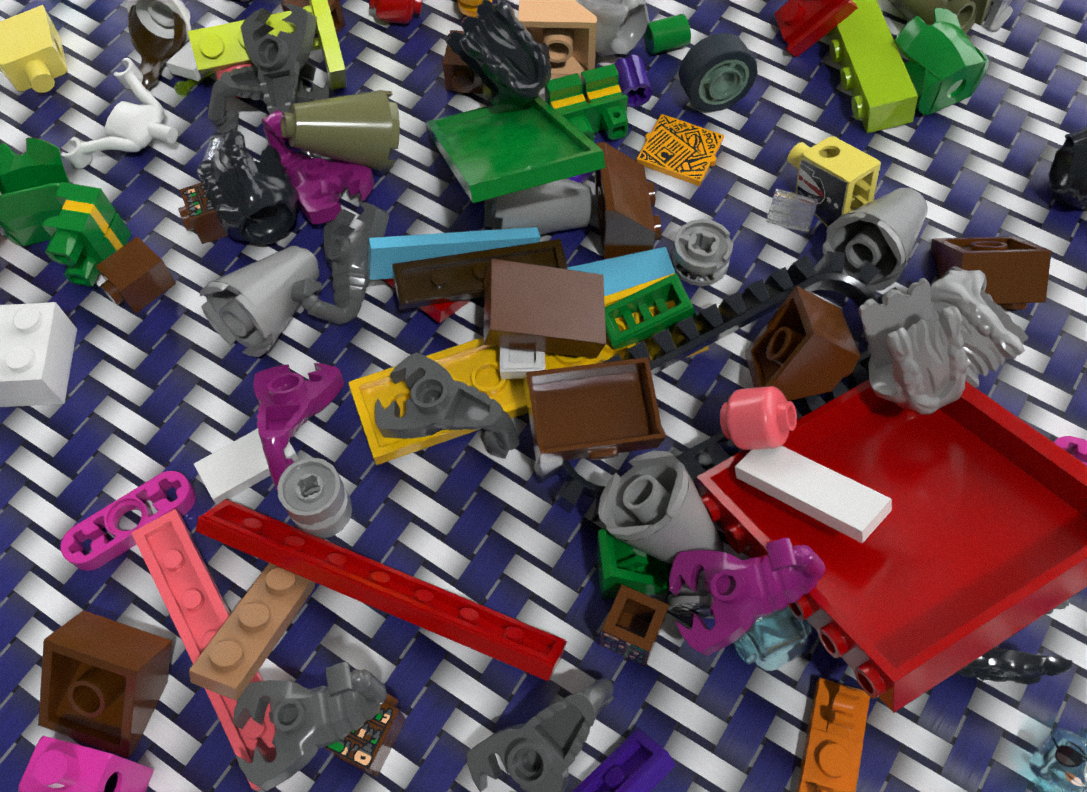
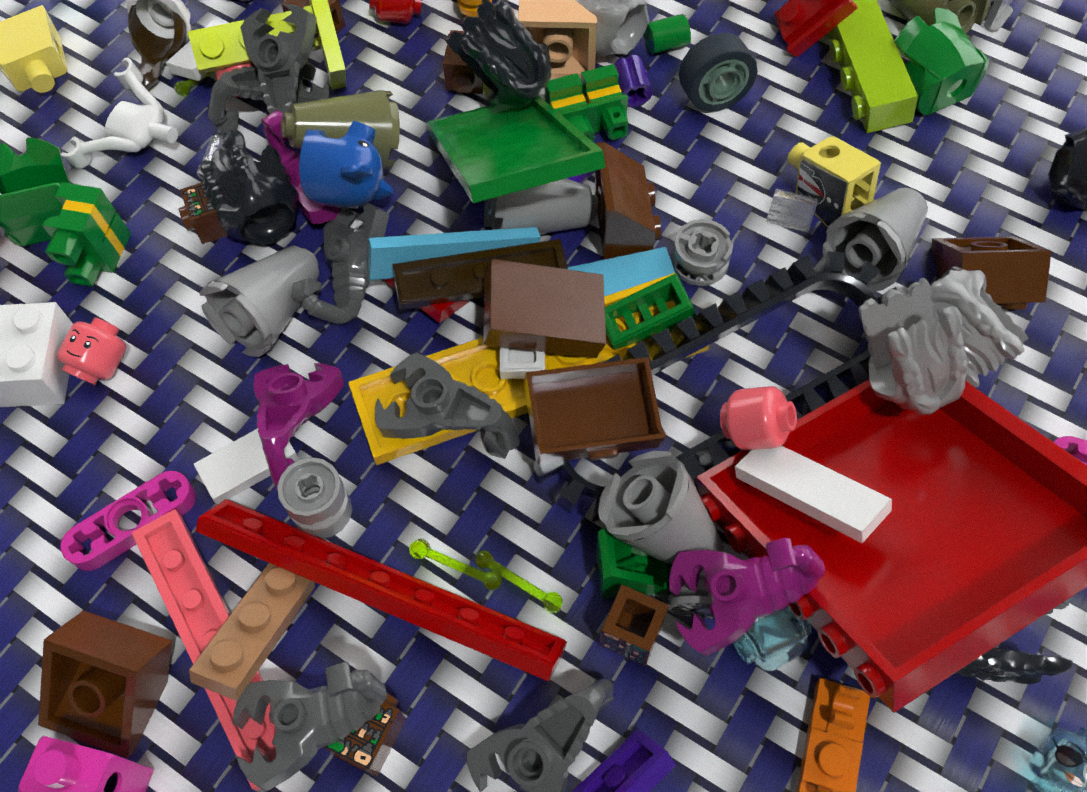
reddish brown brick [95,236,176,314] -> none
light orange piece [637,114,724,186] -> none
reddish brown slope [745,286,861,401] -> none
none -> coral head [57,317,127,385]
none -> blue piece [299,121,394,209]
none -> clear neon green hinge [409,539,502,591]
none -> clear neon green hinge [475,550,563,613]

